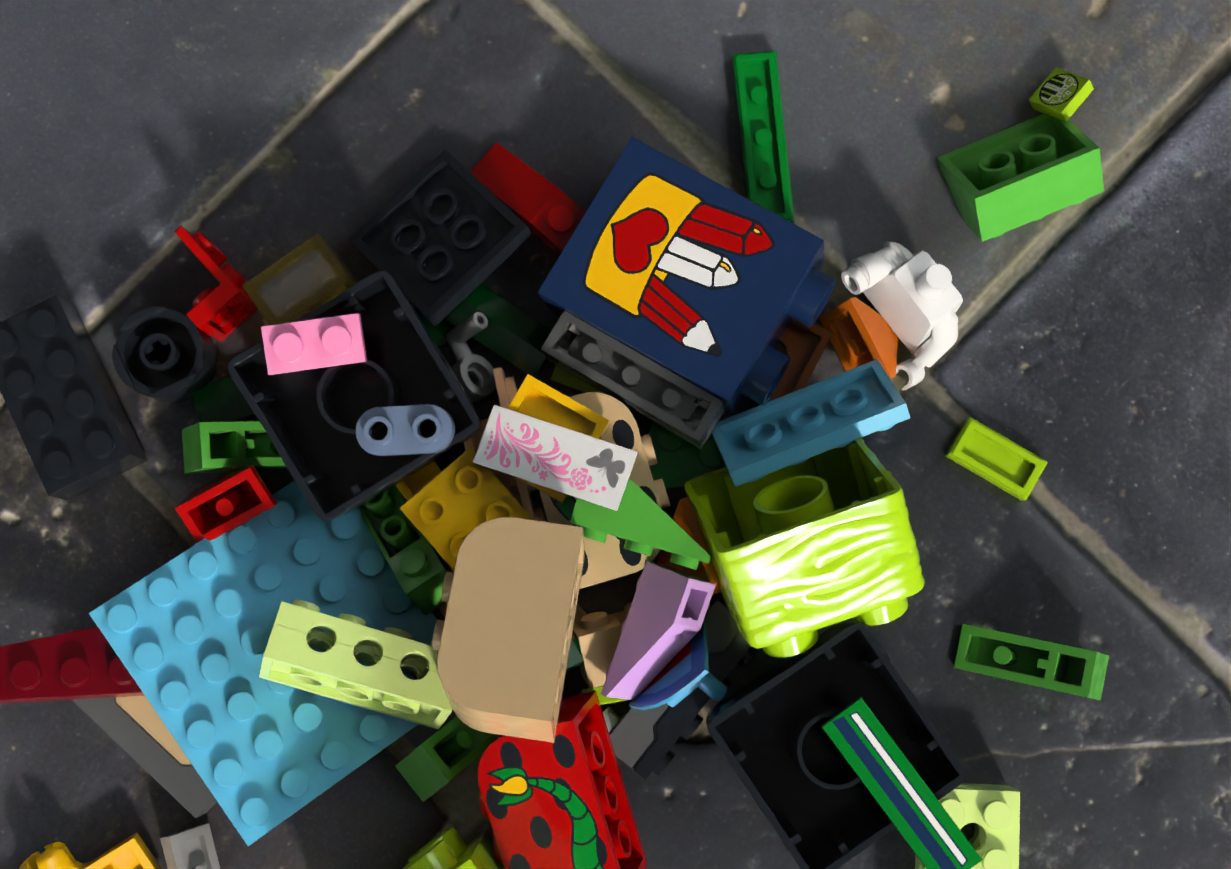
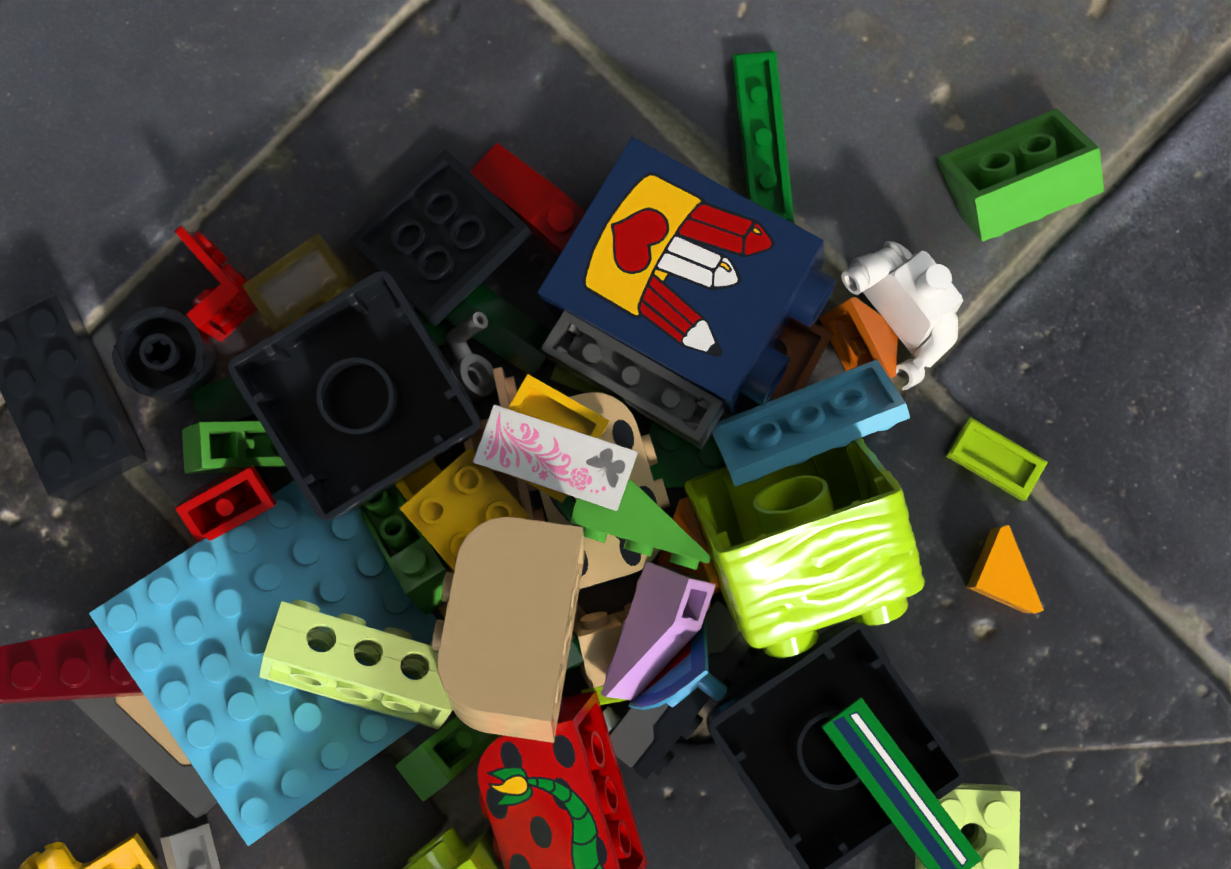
bright pink plate [261,313,367,375] -> none
sand blue plate [356,404,455,456] -> none
bright green slope [954,624,1109,700] -> none
lime tile [1028,67,1094,122] -> none
none -> light orange slope [966,525,1044,614]

